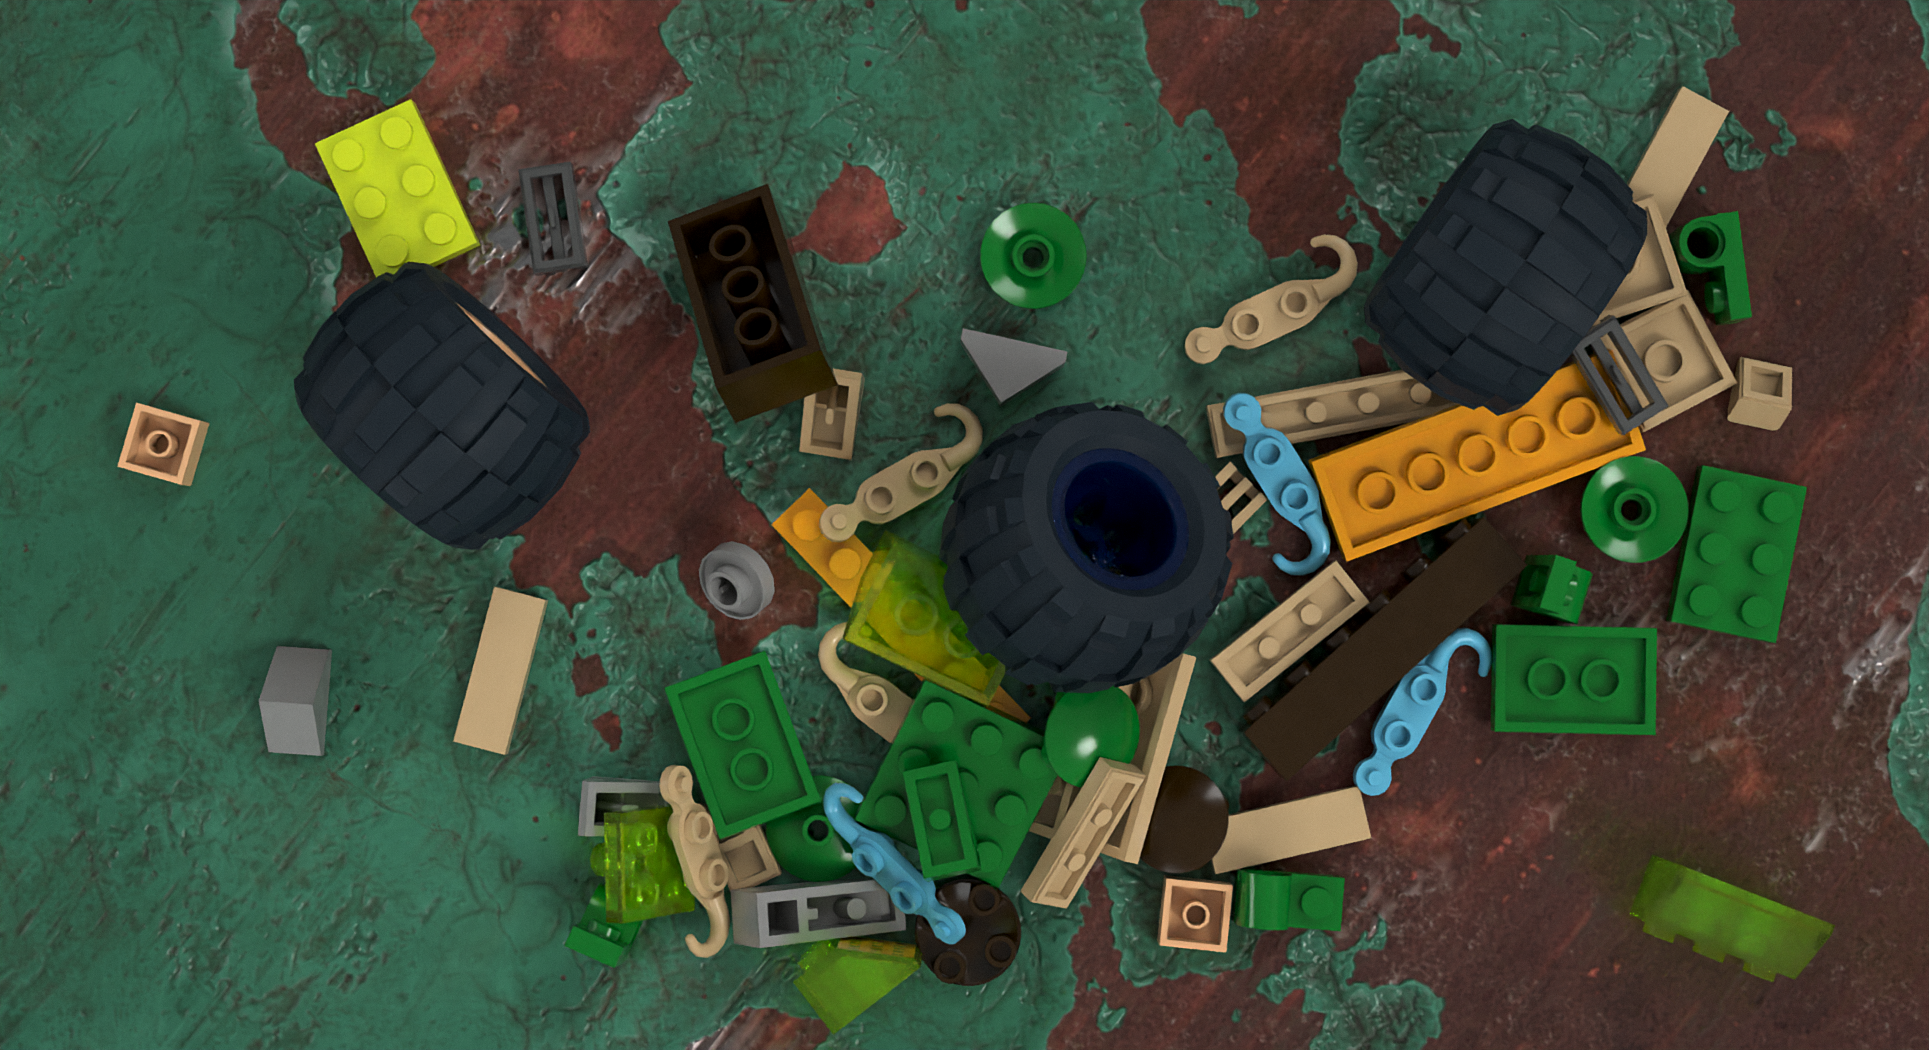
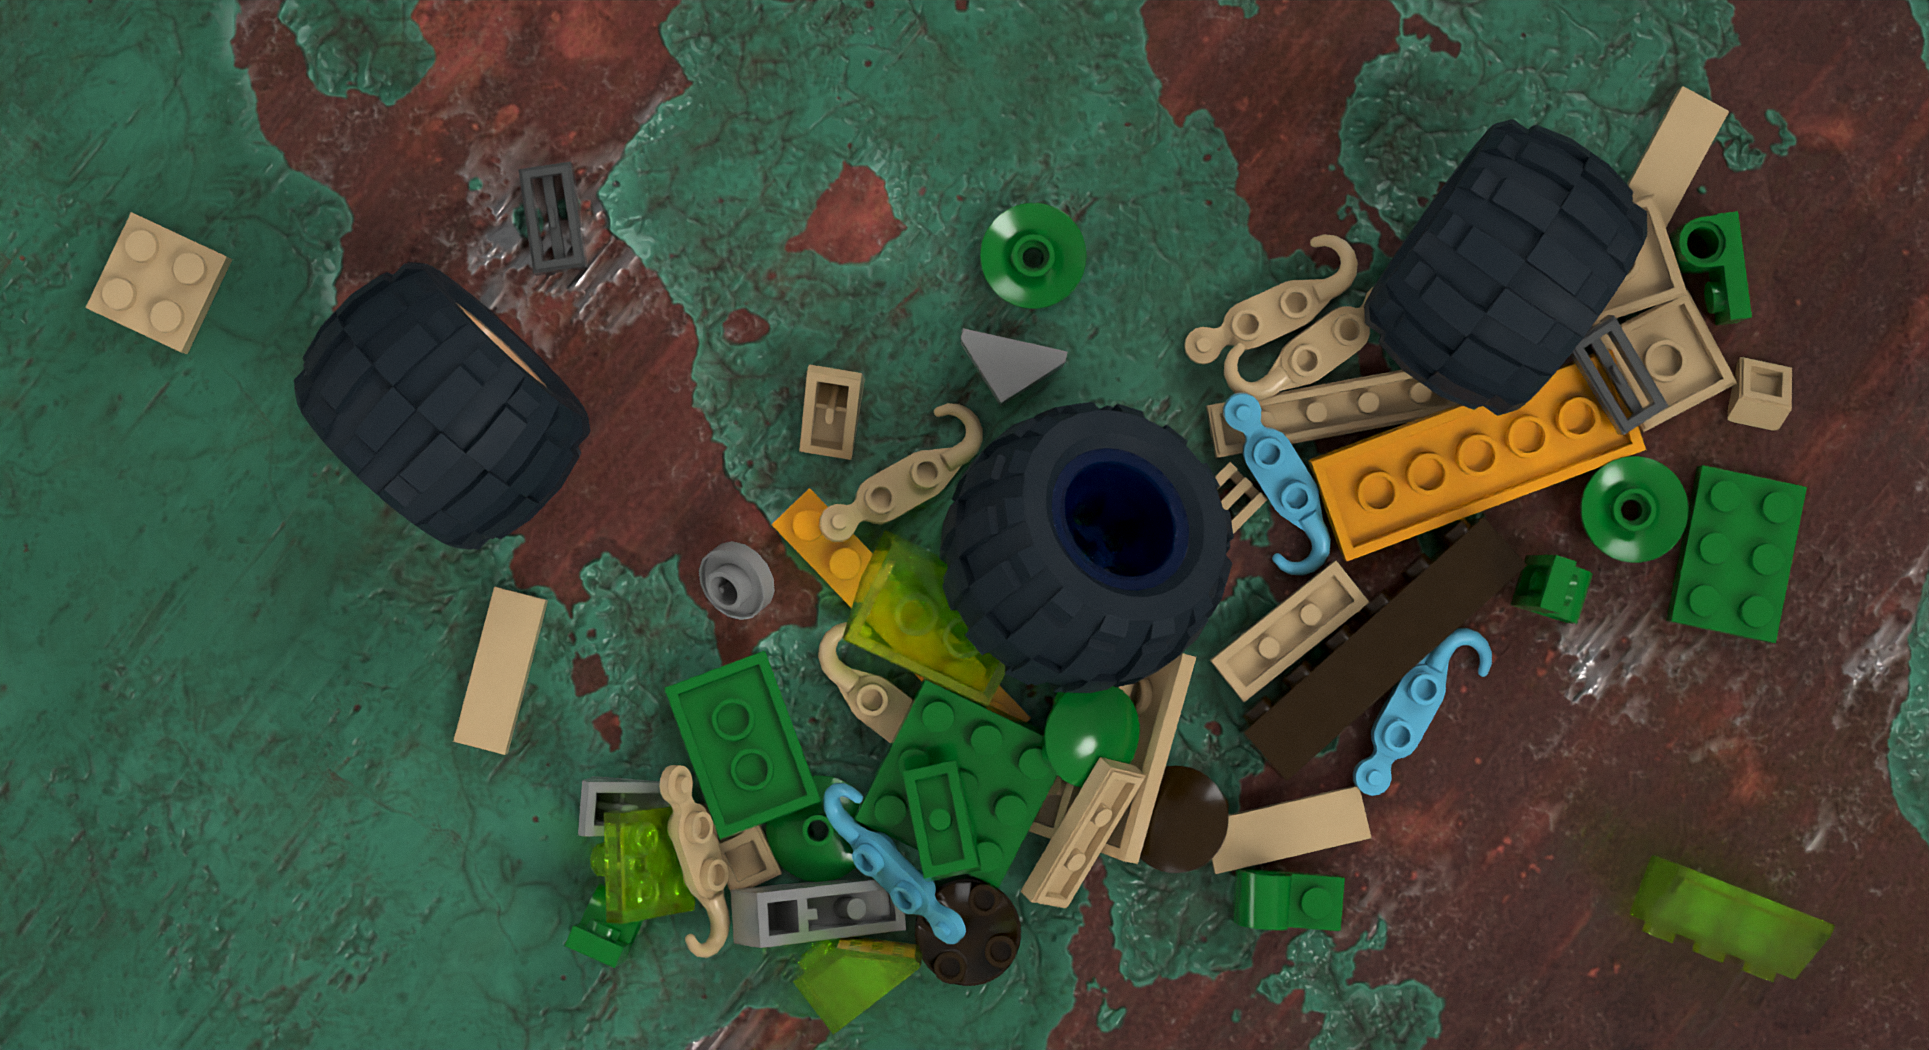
light nougat piece [117,403,209,486] -> none
light grey slope [259,646,332,756] -> none
neon yellow plate [315,99,480,278] -> none
dark brown brick [668,184,838,423] -> none
light nougat piece [1157,875,1233,952] -> none
green plate [1491,624,1657,735] -> none
none -> tan plate [86,212,233,354]
none -> tan piece [1224,287,1374,401]

